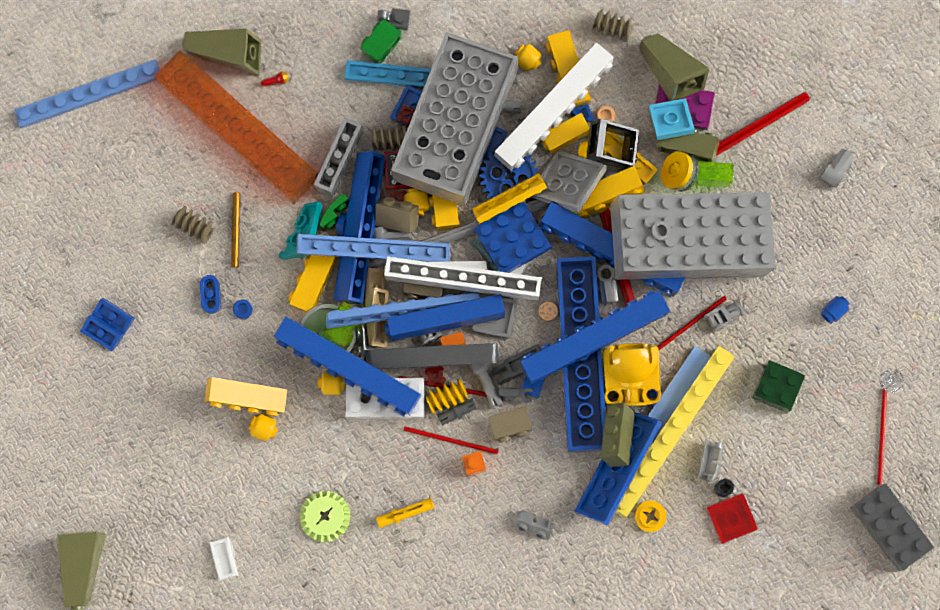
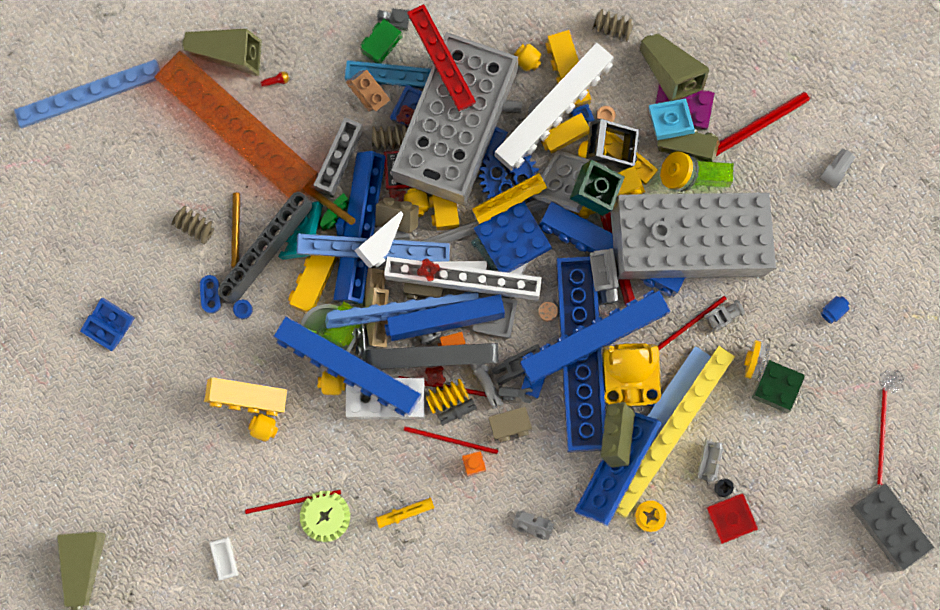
none -> dark grey beam [218,192,312,303]
none -> red axle [245,490,341,514]
none -> pearl gold bar [306,187,355,225]
none -> medium nougat window [346,69,390,112]
none -> white slope [355,211,403,269]
none -> red tile [407,4,476,112]
none -> clear red plate [417,259,440,282]
none -> dark green brick [569,160,625,216]
none -> light grey hinge [589,249,619,292]
none -> piece [744,340,770,381]

